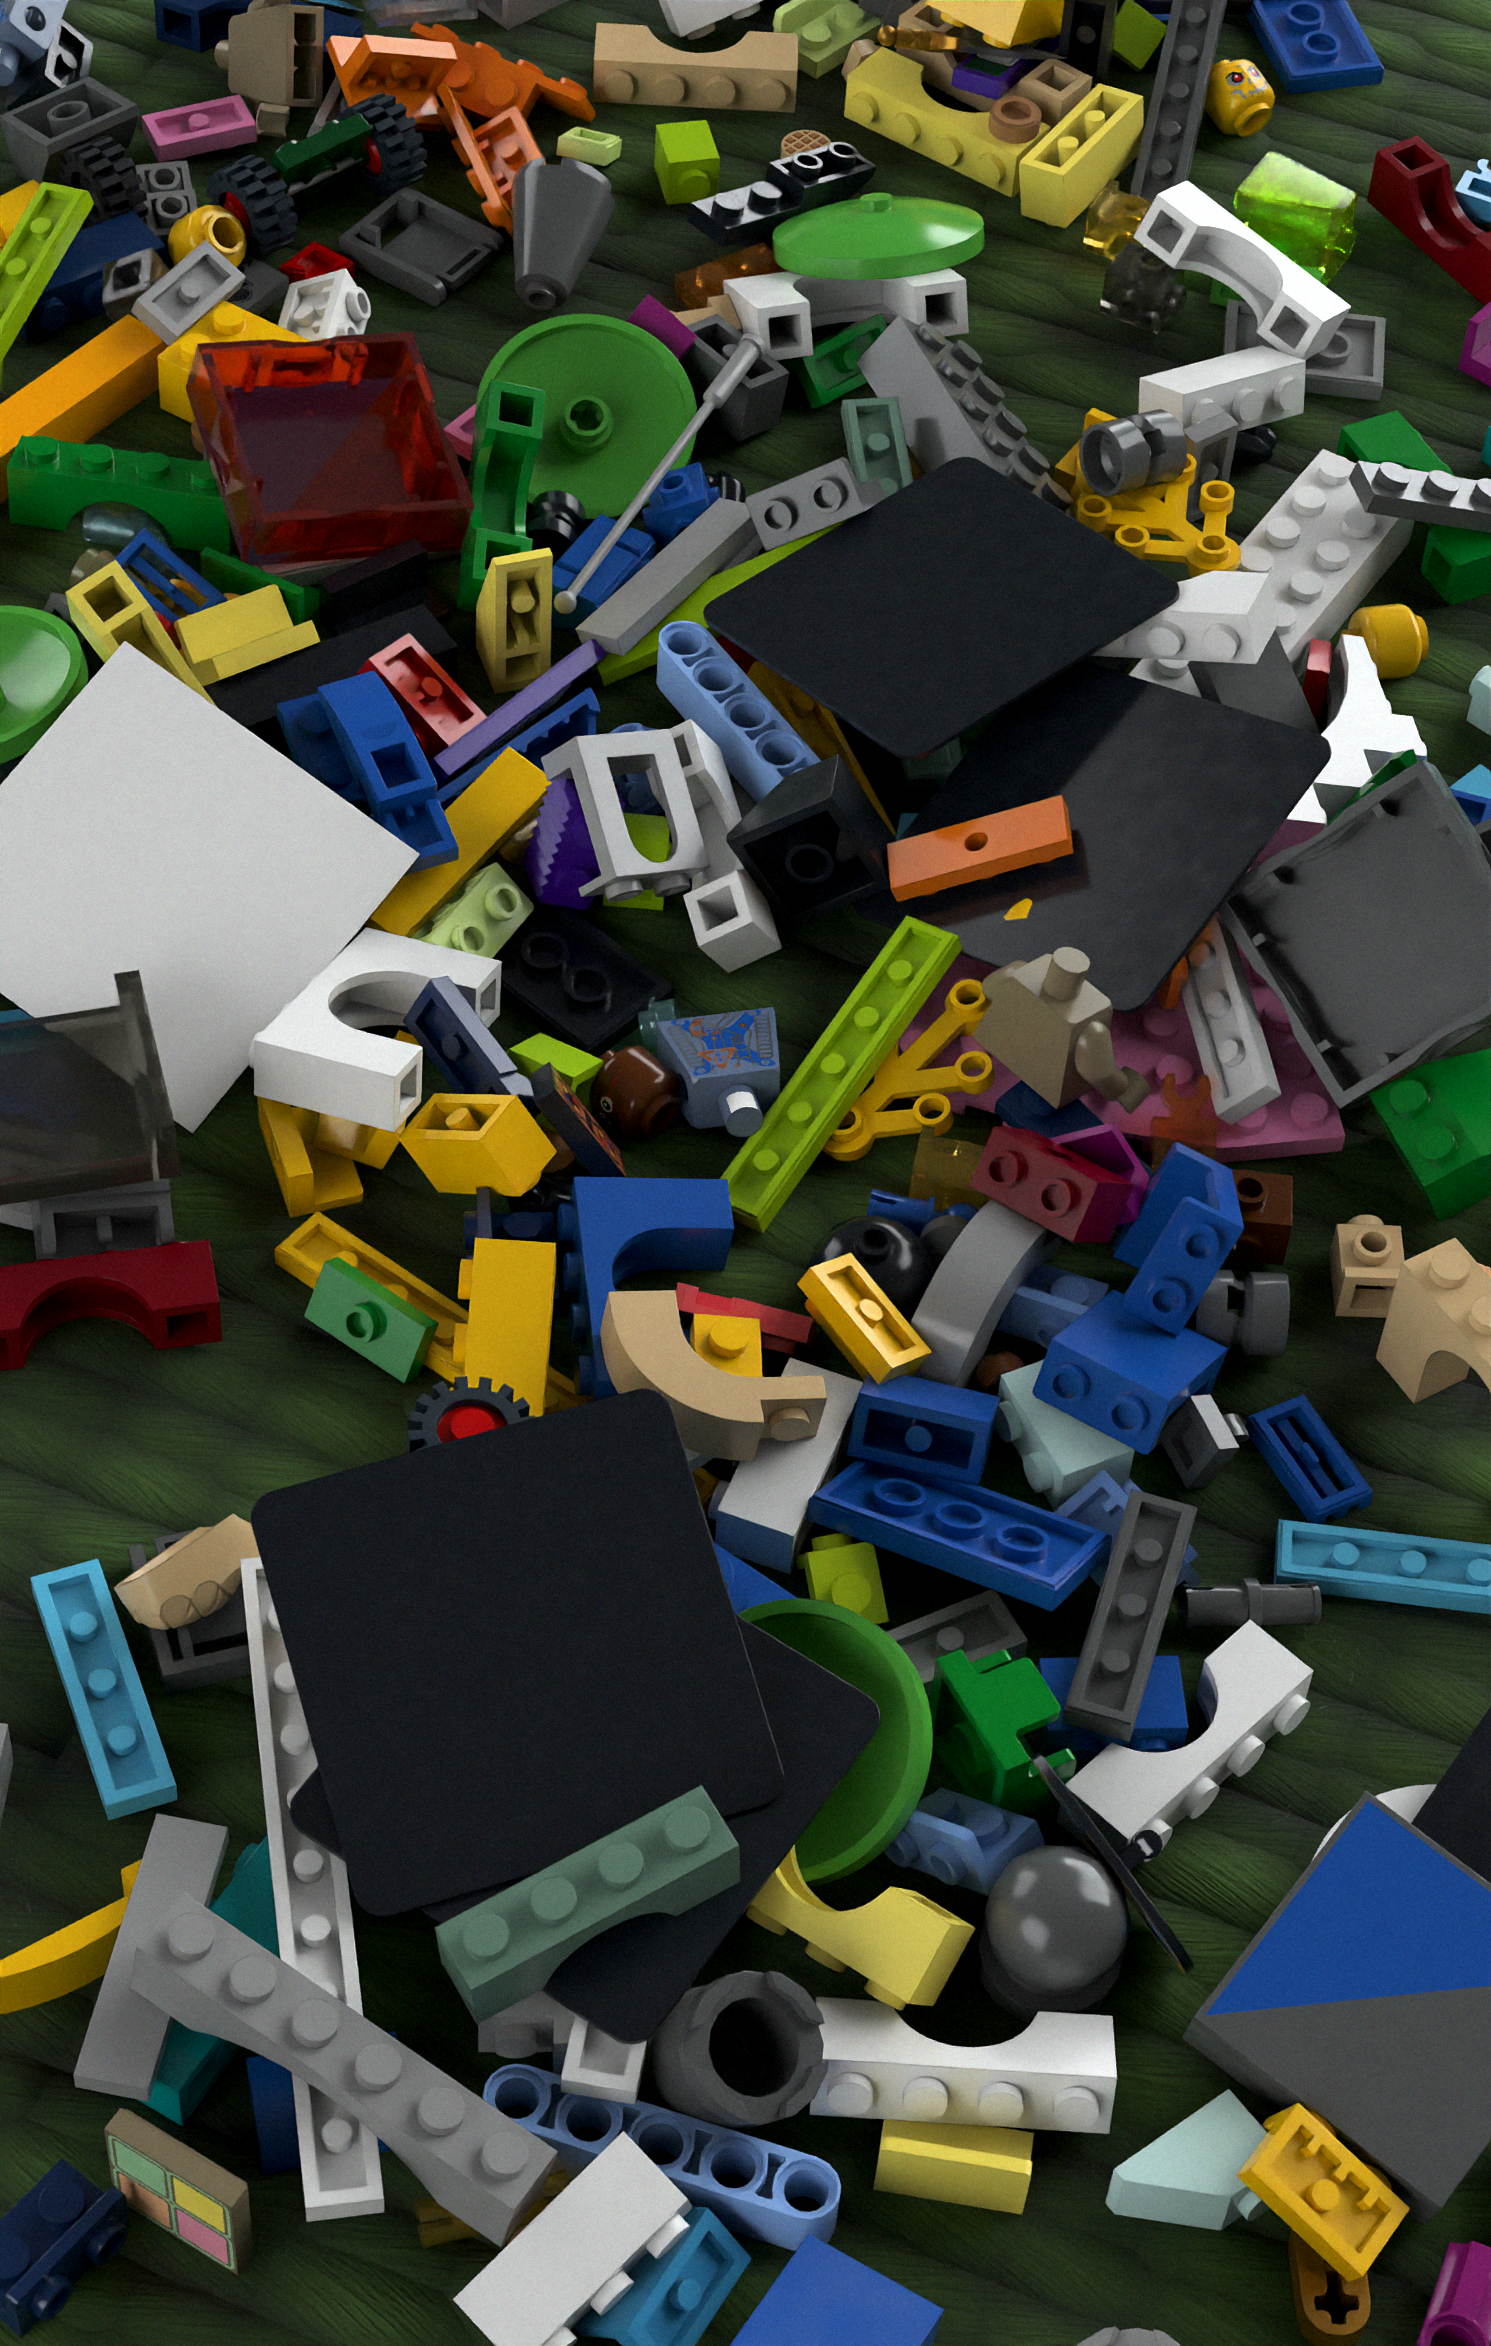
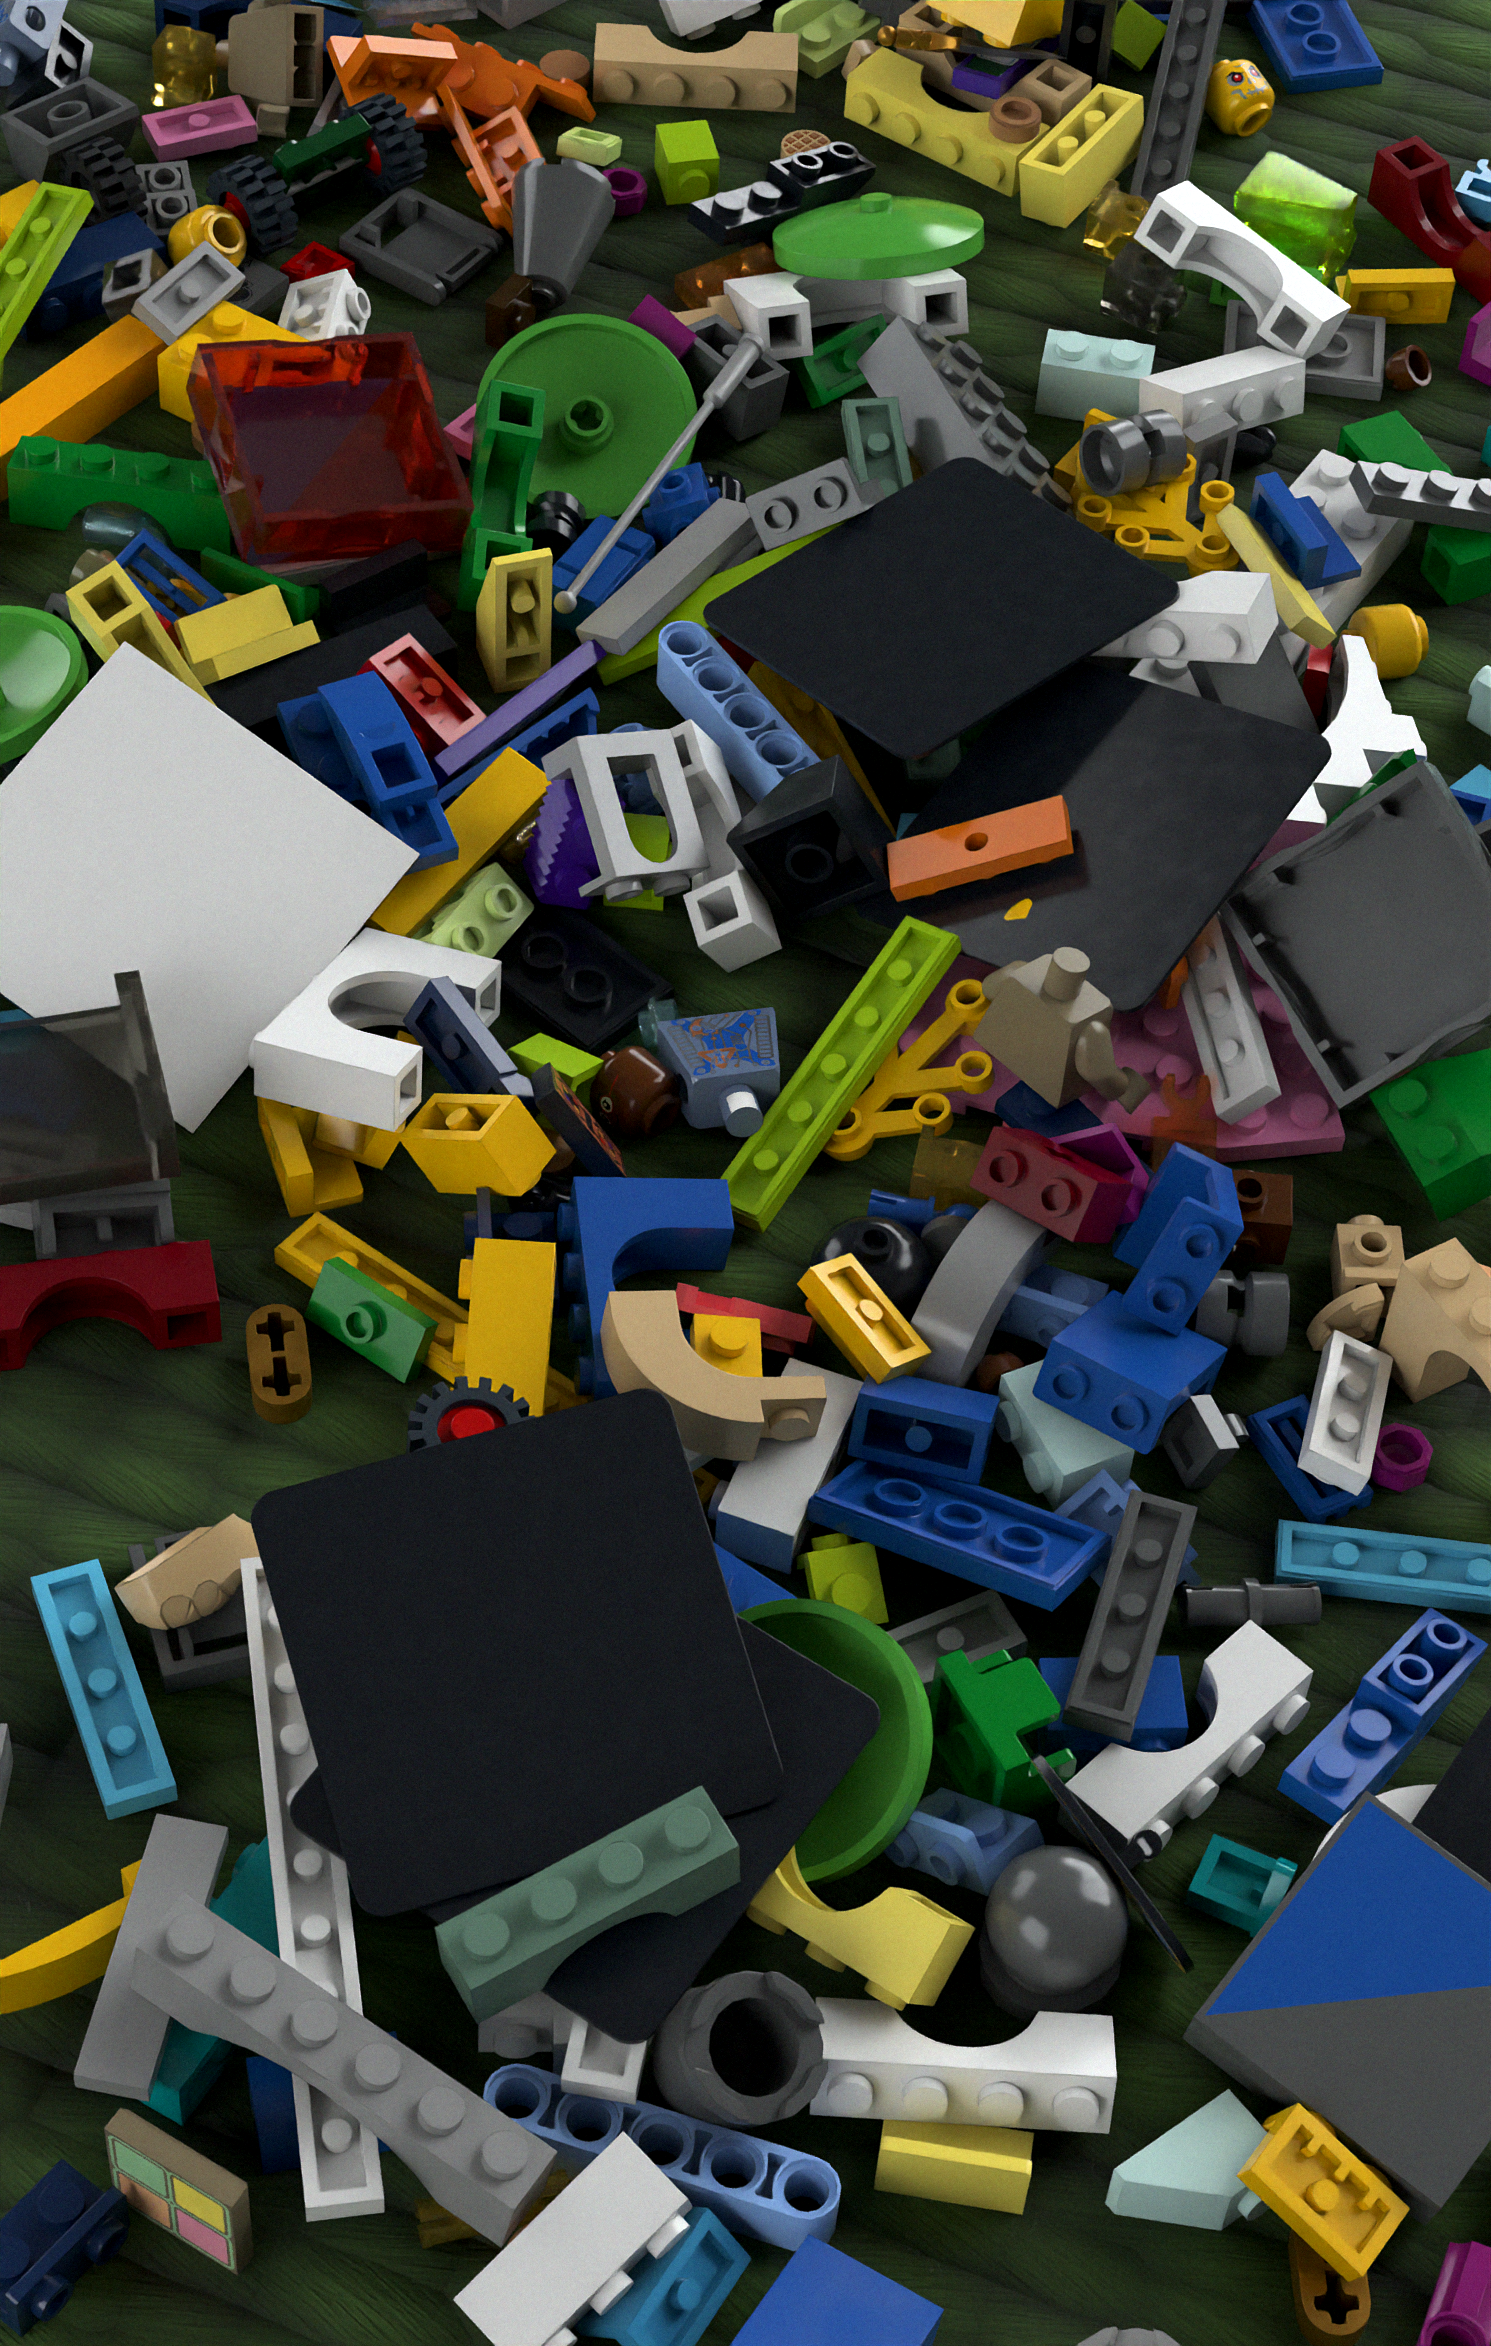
none -> clear yellow brick [151,24,218,109]
none -> pearl gold beam [246,1304,313,1424]
none -> dark brown plate [485,272,536,350]
none -> medium nougat tile [539,50,590,89]
none -> magenta tile [602,167,647,217]
none -> light aqua brick [1035,329,1156,421]
none -> teal tile [1184,1834,1298,1938]
none -> light yellow tile [1216,503,1337,650]
none -> blue panel [1249,472,1362,591]
none -> blue slope [1277,1607,1488,1827]
none -> white plate [1297,1329,1393,1496]
none -> tan tile [1306,1282,1385,1351]
none -> yellow panel [1333,268,1455,324]
none -> magenta tile [1370,1422,1433,1492]
none -> reddish brown hinge [1385,345,1432,392]

